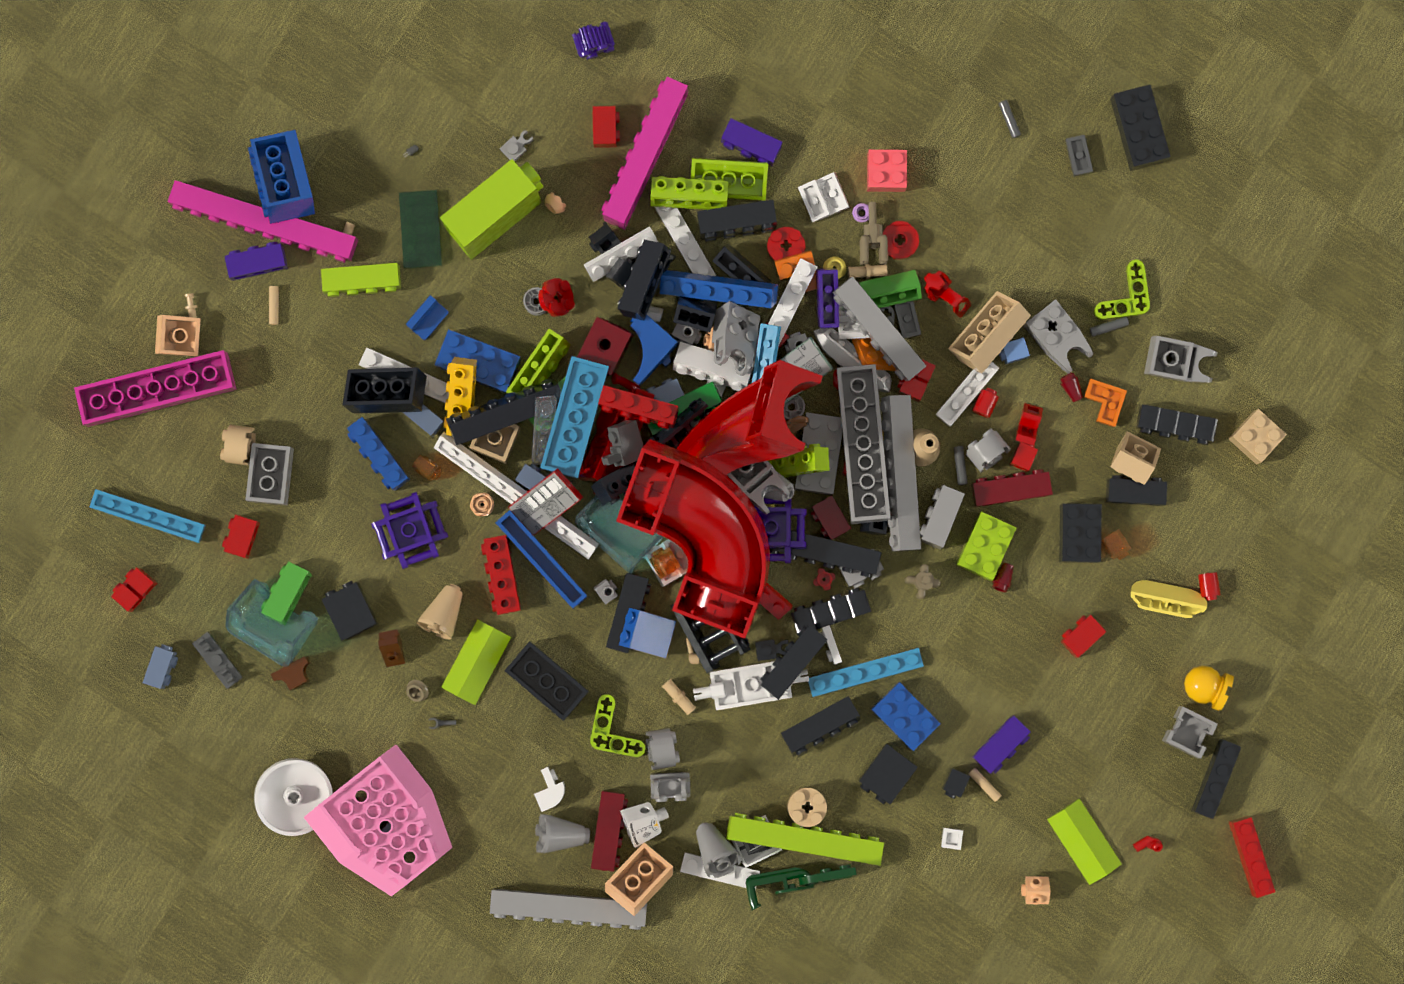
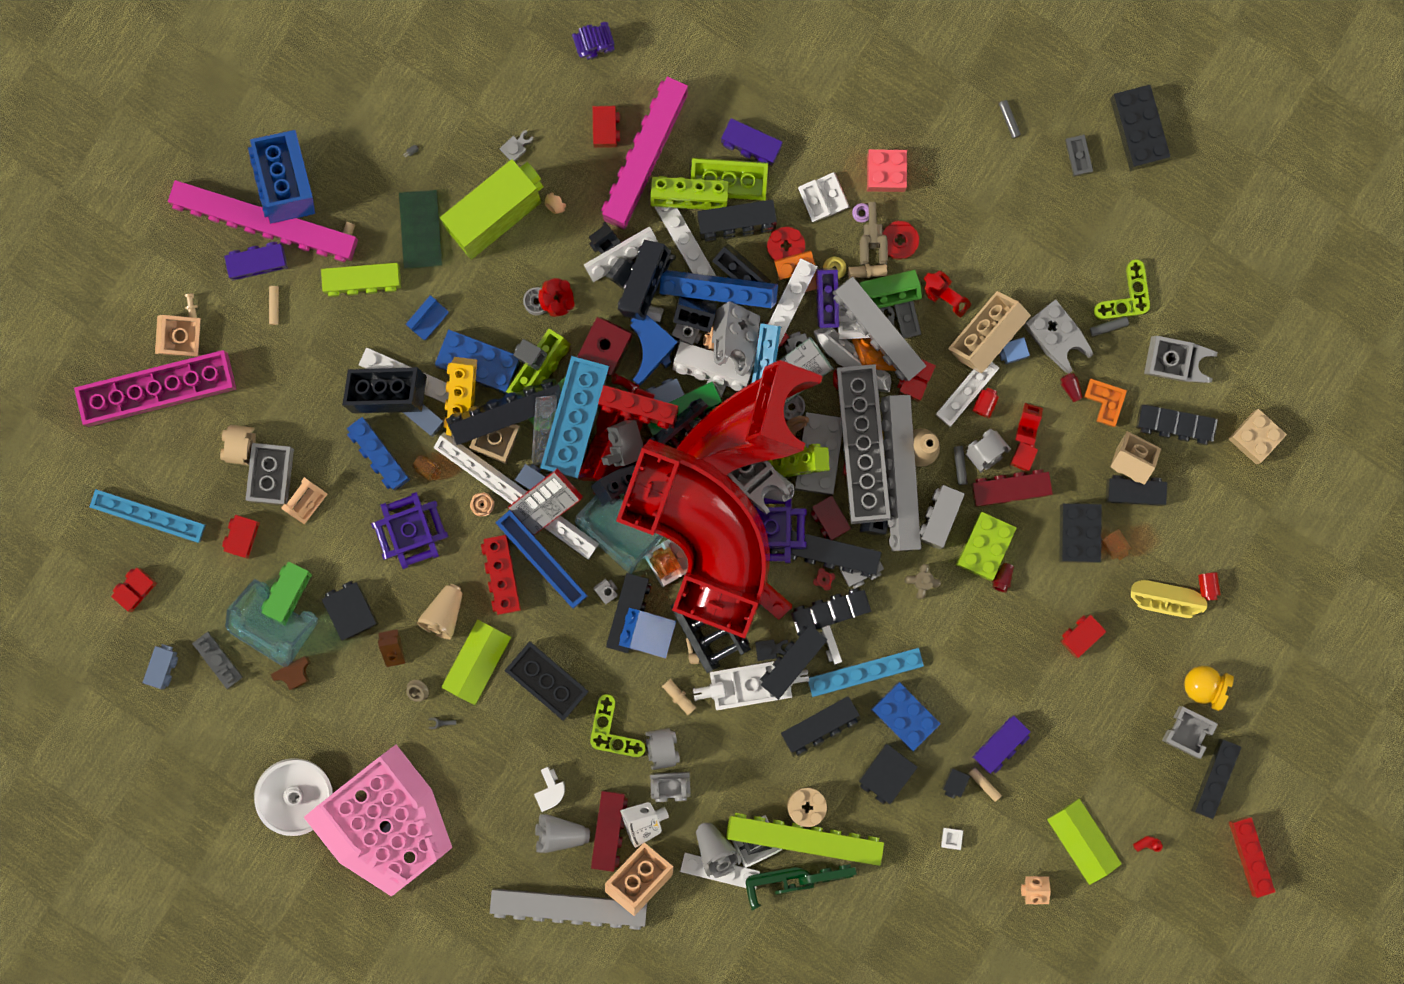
none -> light nougat plate [281,477,327,525]
none -> dark grey brick [513,339,548,371]

